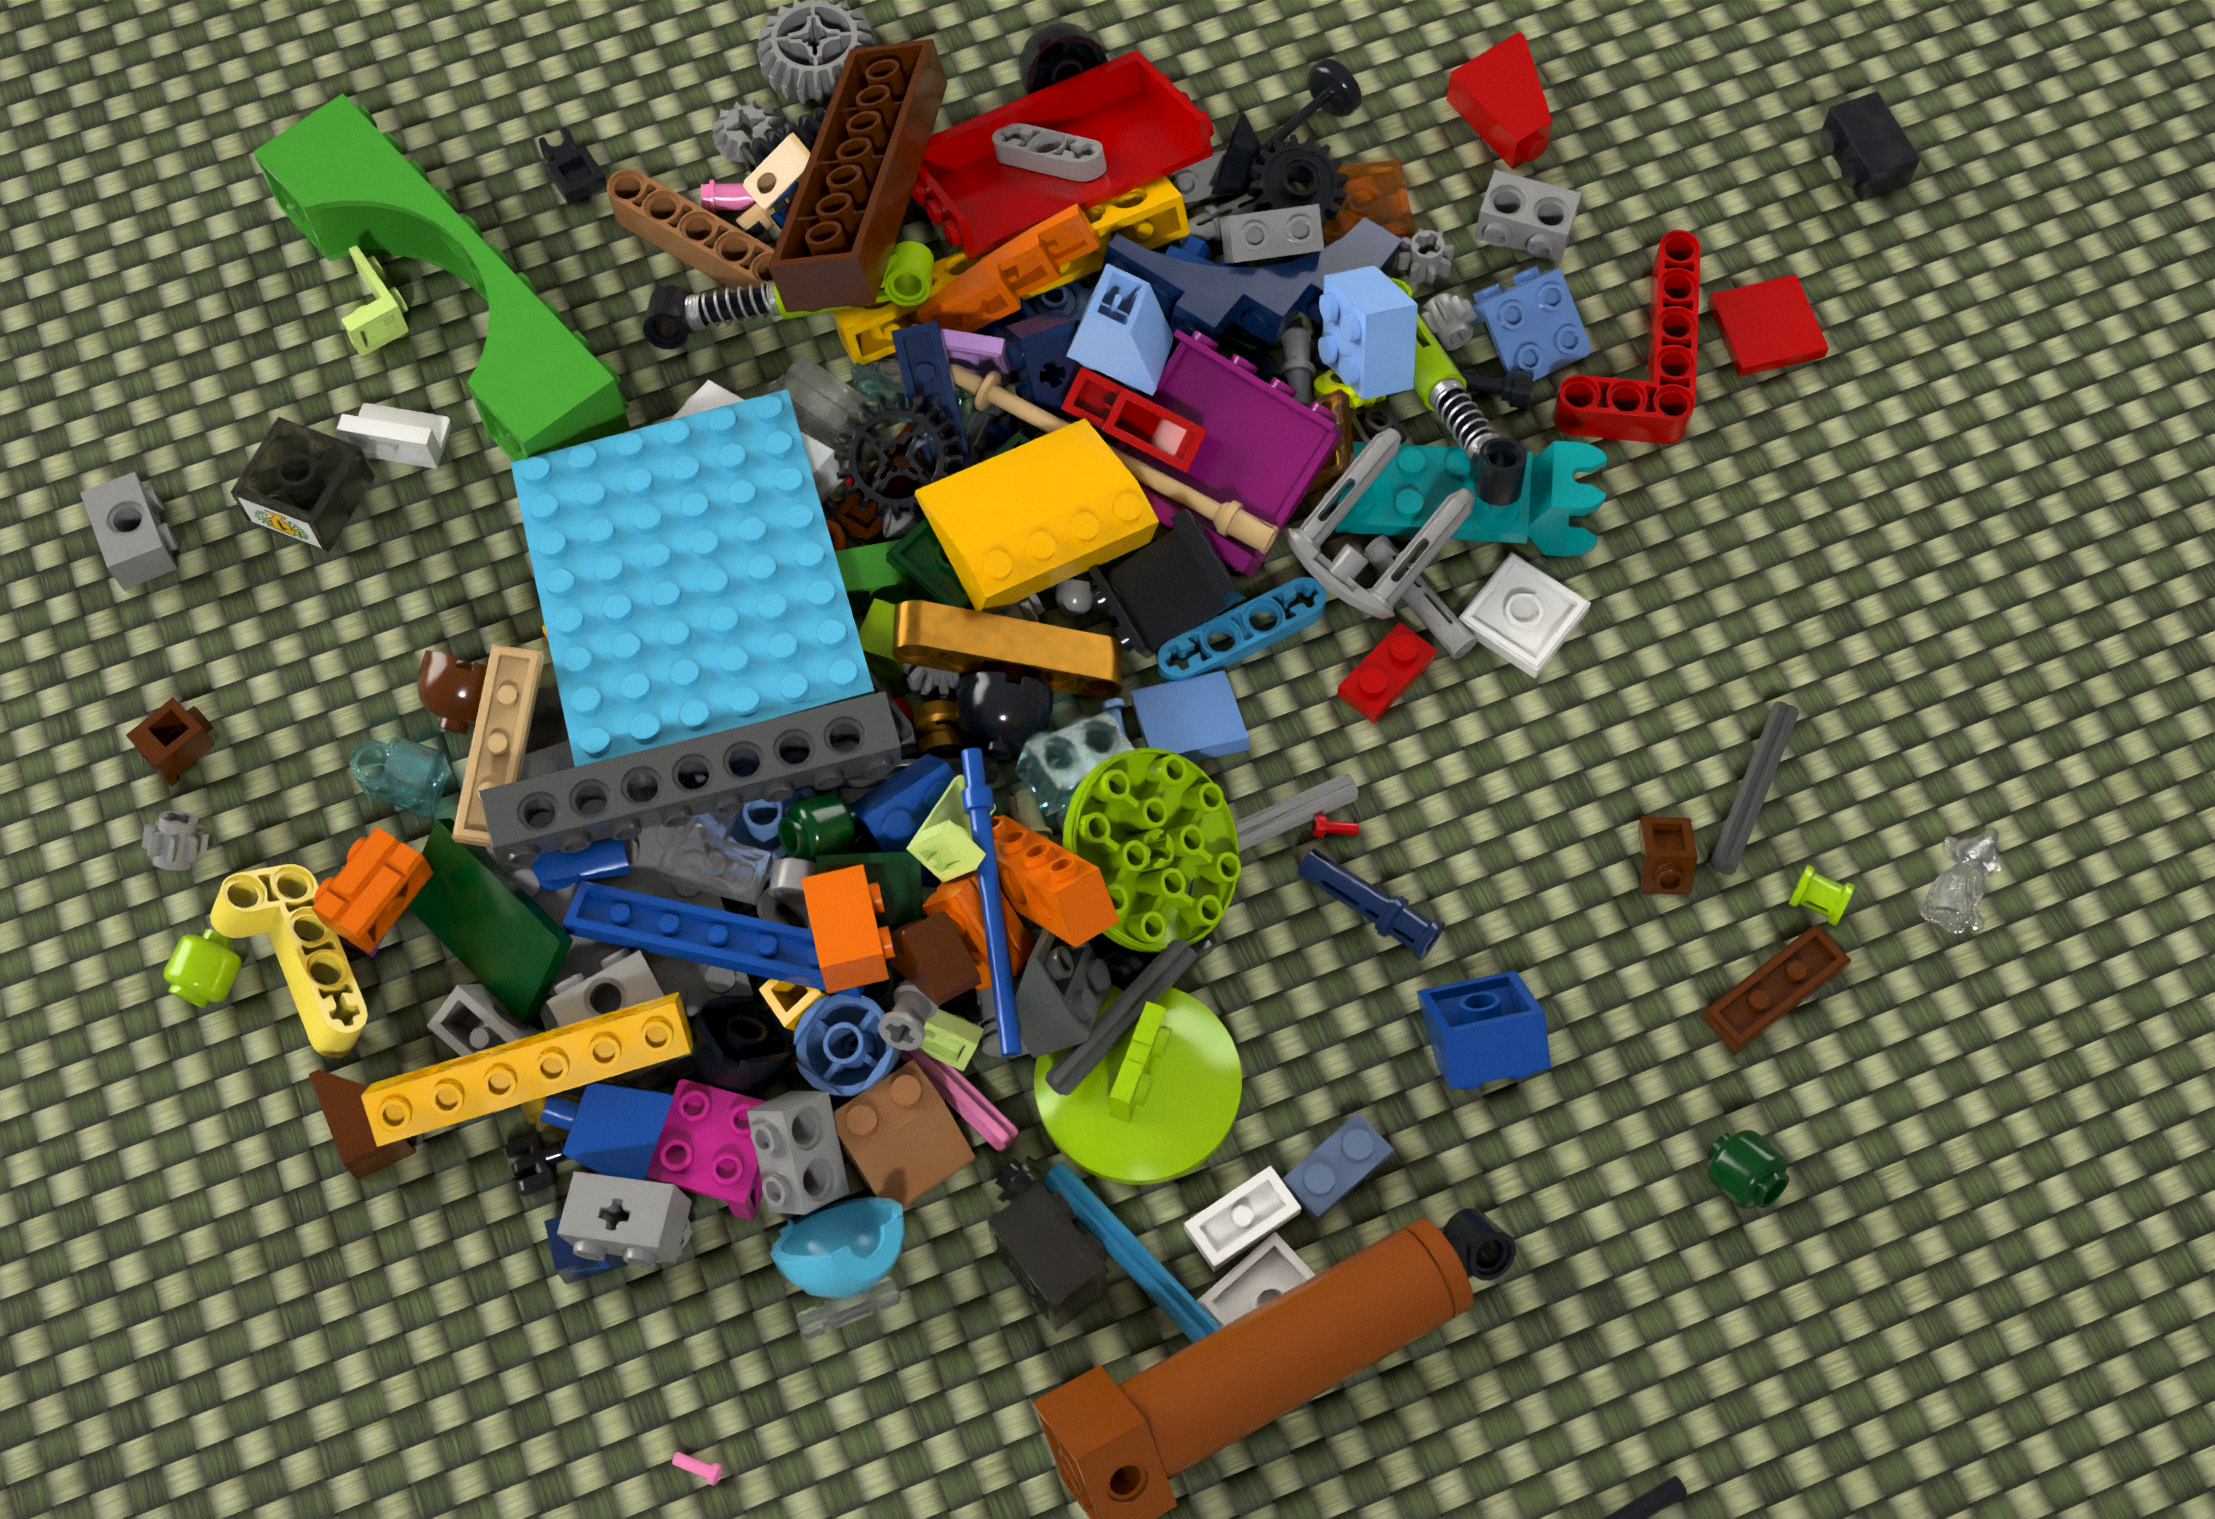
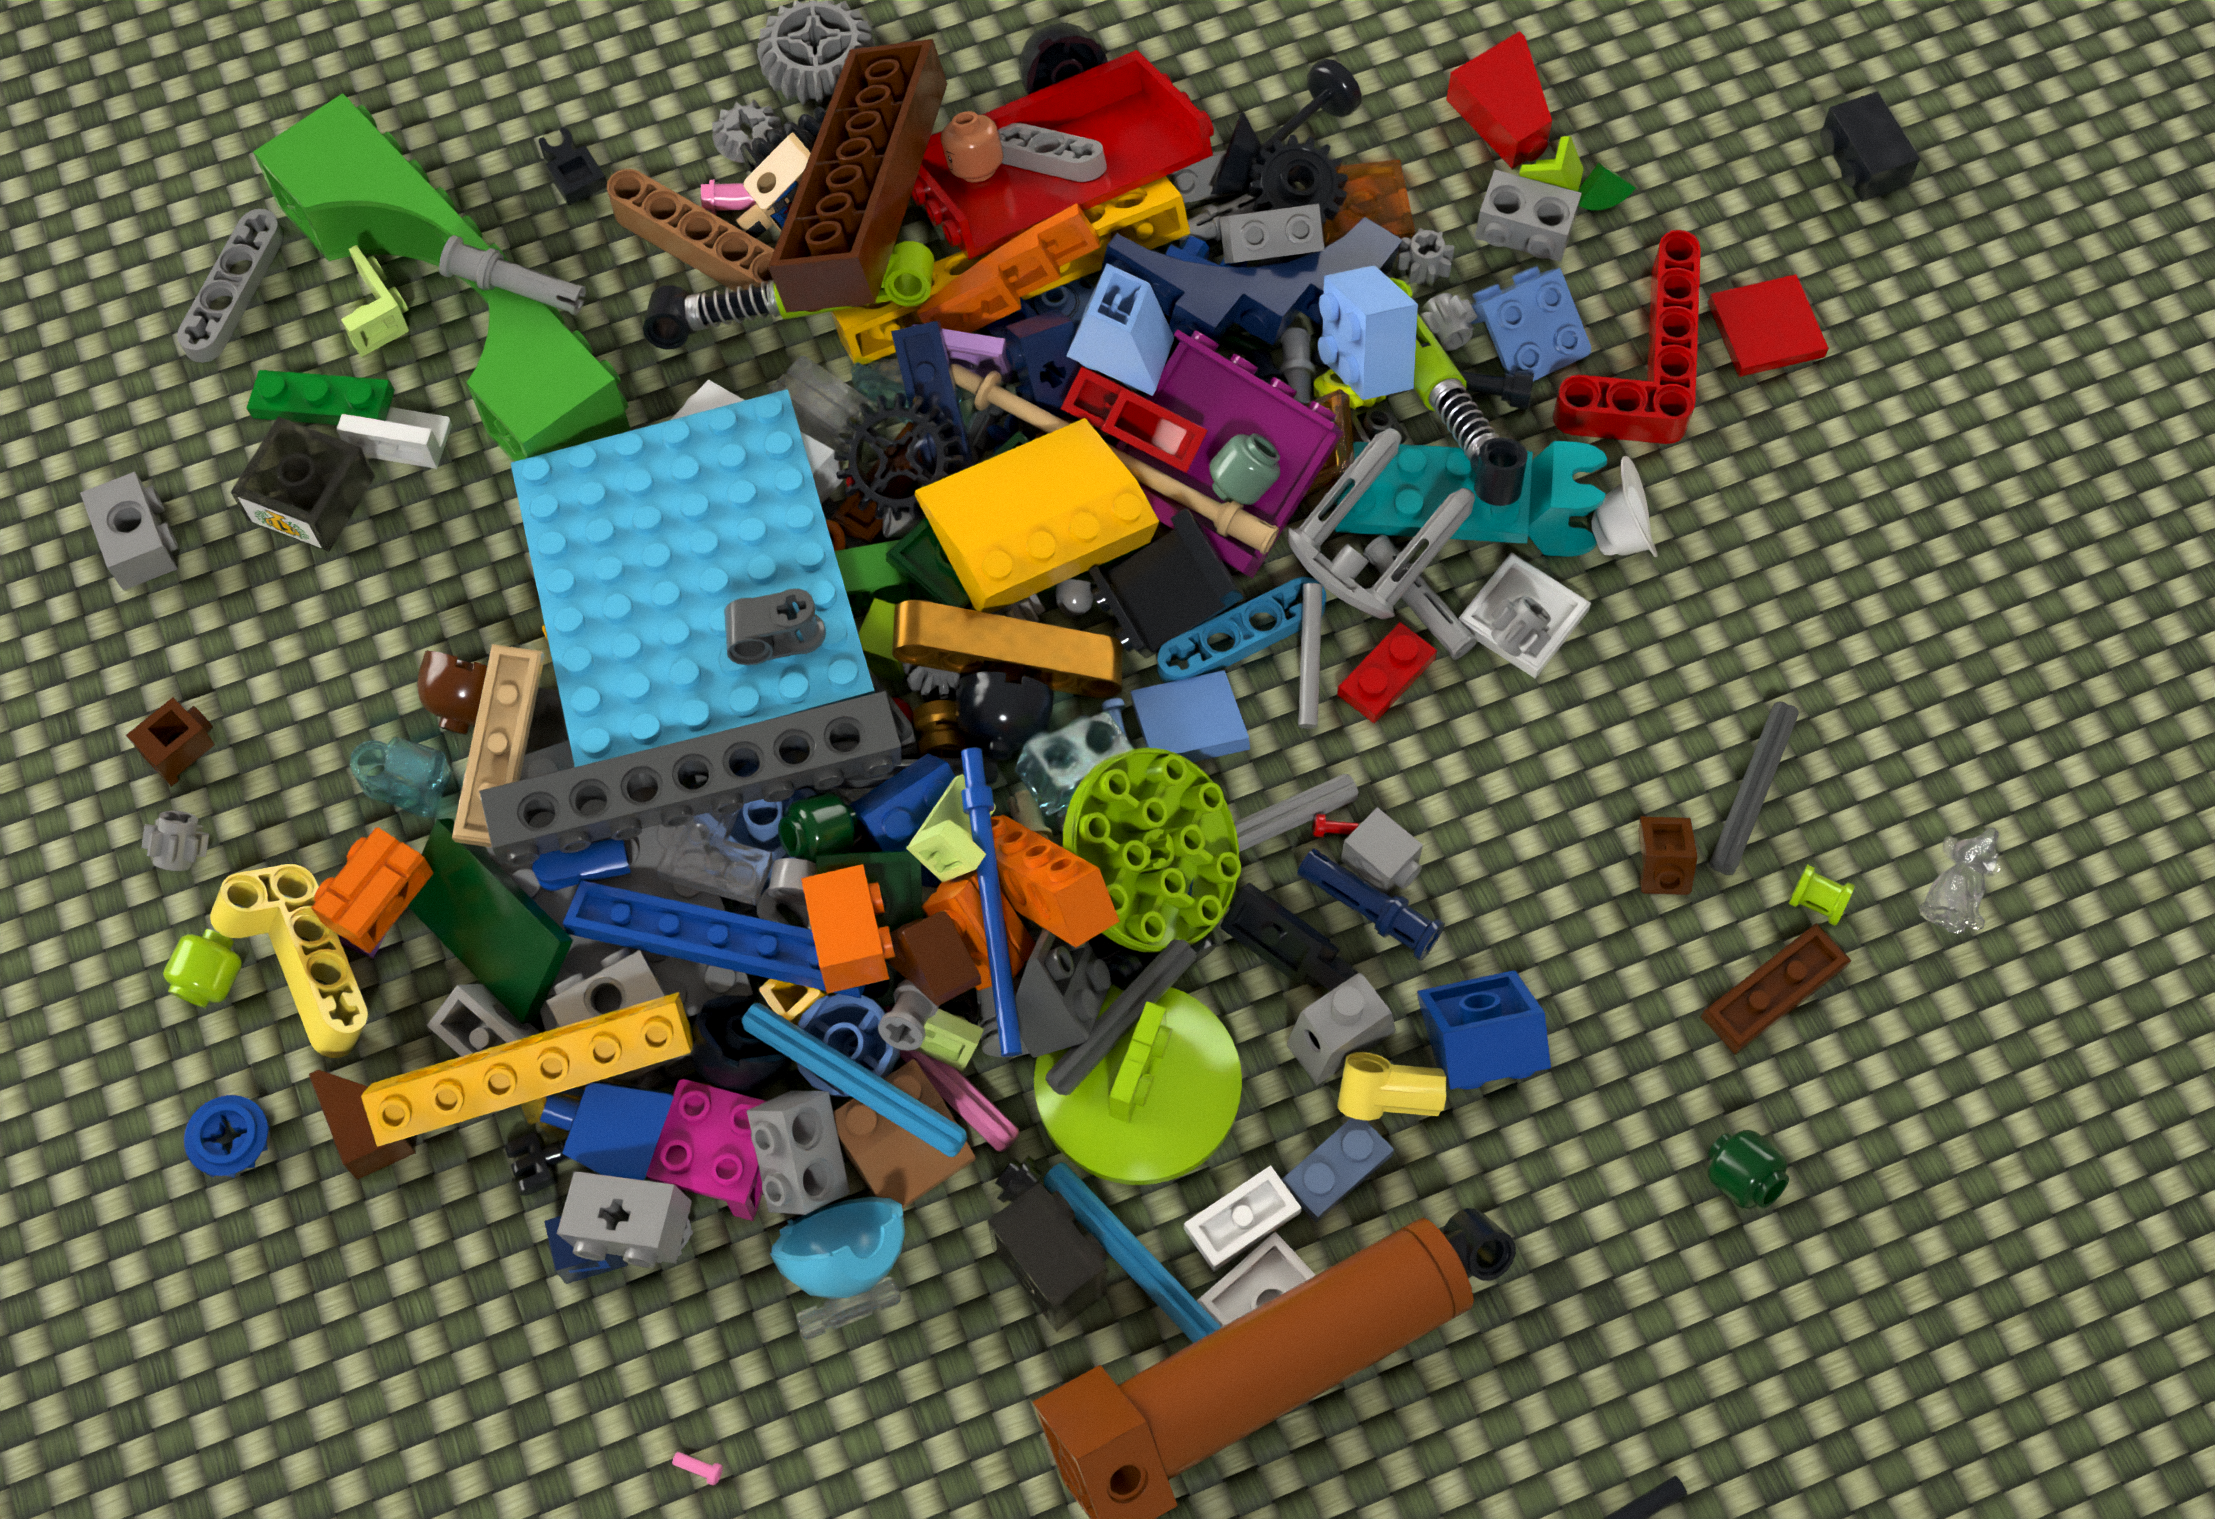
none -> light grey beam [177,209,284,363]
none -> blue gear [184,1095,271,1178]
none -> green plate [246,370,395,425]
none -> light grey pin [439,235,586,315]
none -> dark grey piece [724,589,826,665]
none -> dark azure axle [742,1003,967,1157]
none -> nougat head [940,111,1004,183]
none -> sand green head [1210,433,1280,505]
none -> black hinge [1220,882,1358,991]
none -> light grey torso [1287,973,1396,1085]
none -> light grey bar [1298,583,1323,729]
none -> light yellow piece [1337,1052,1447,1120]
none -> light grey brick [1341,807,1423,895]
none -> light grey gear [1491,596,1551,657]
none -> lime panel [1519,136,1584,192]
none -> green tile [1578,163,1636,210]
none -> white piece [1591,456,1658,557]

